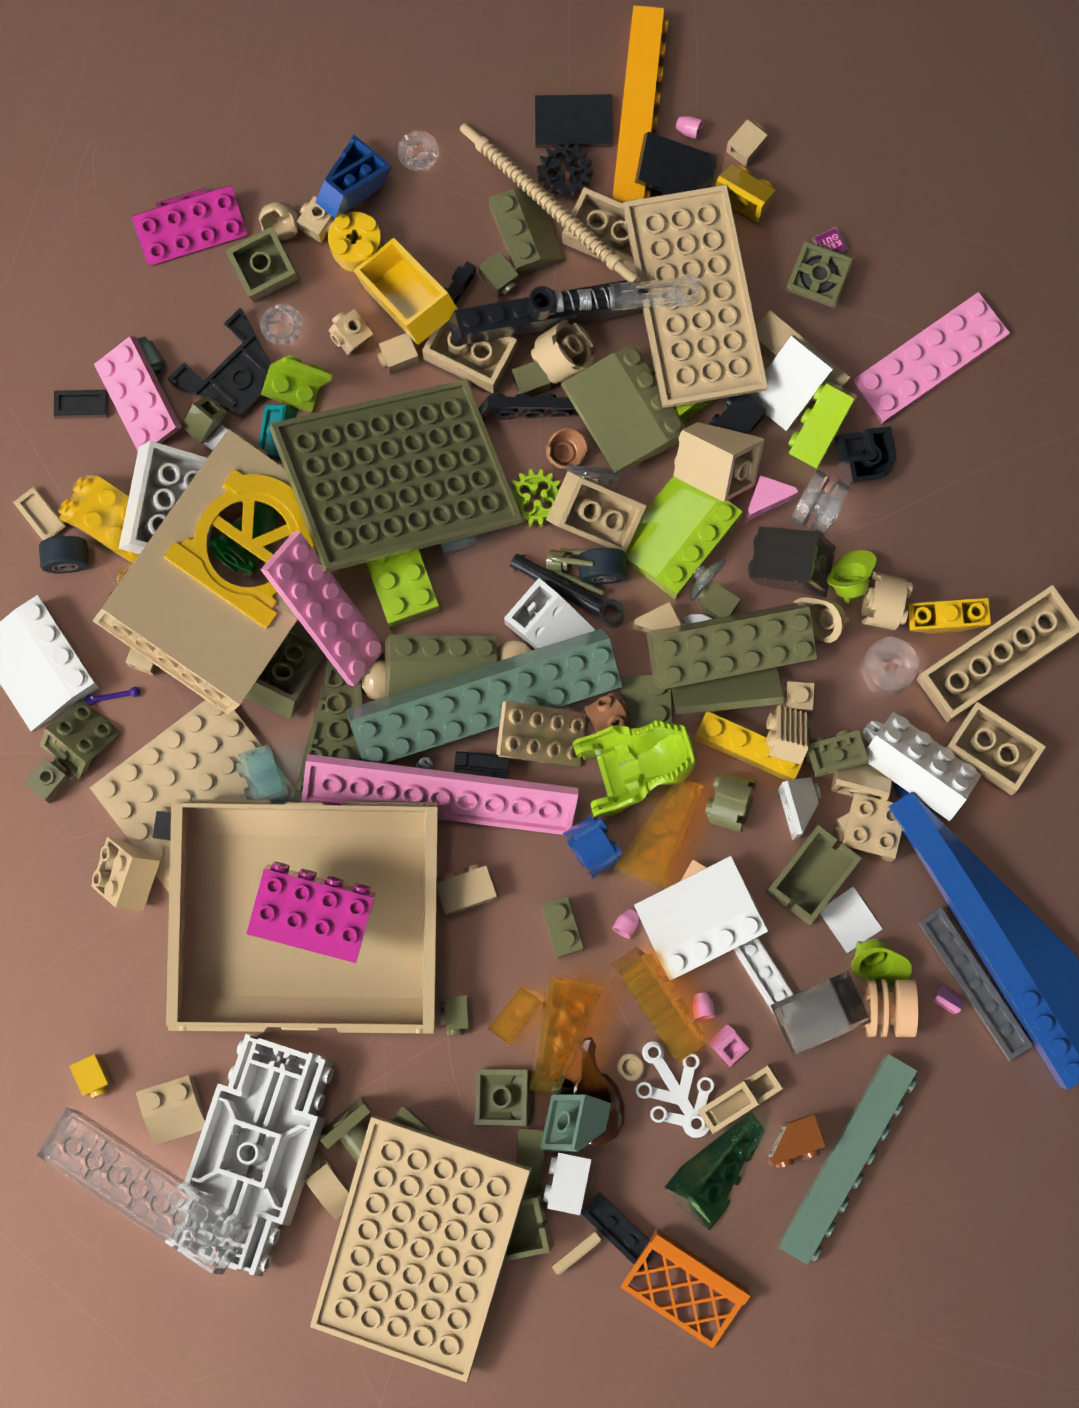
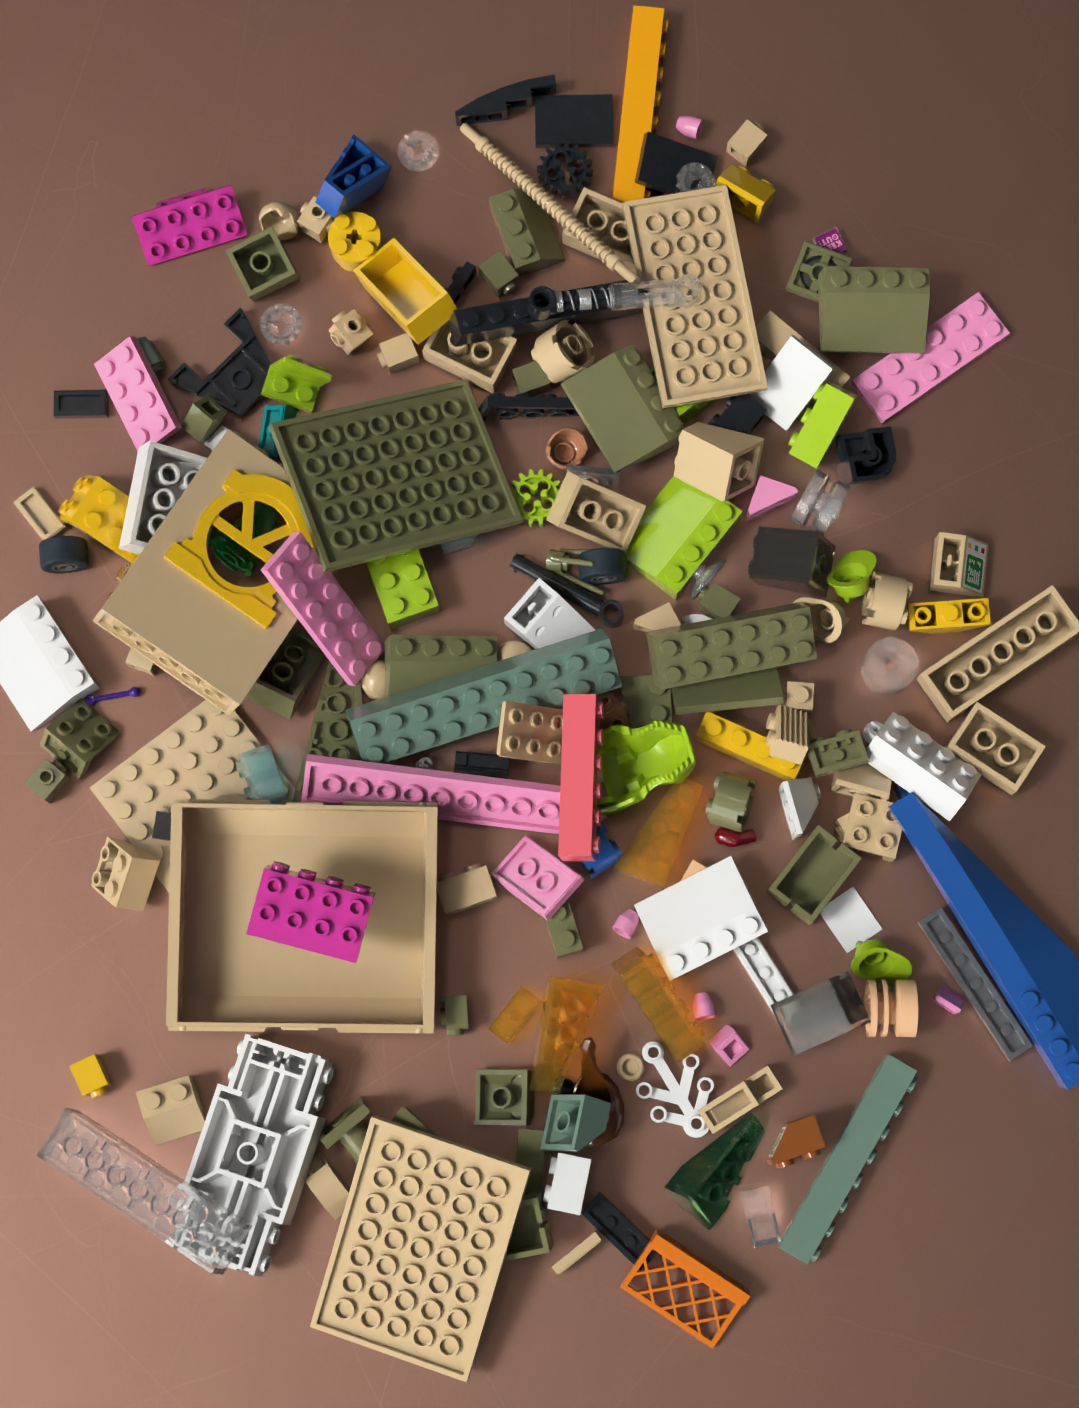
none -> black slope [455,74,556,126]
none -> bright pink tile [490,835,584,921]
none -> coral brick [558,694,604,861]
none -> clear gear [676,162,716,192]
none -> dark red arm [714,827,756,848]
none -> clear slope [740,1186,781,1248]
none -> olive slope [818,266,930,354]
none -> tan slope [929,532,988,597]

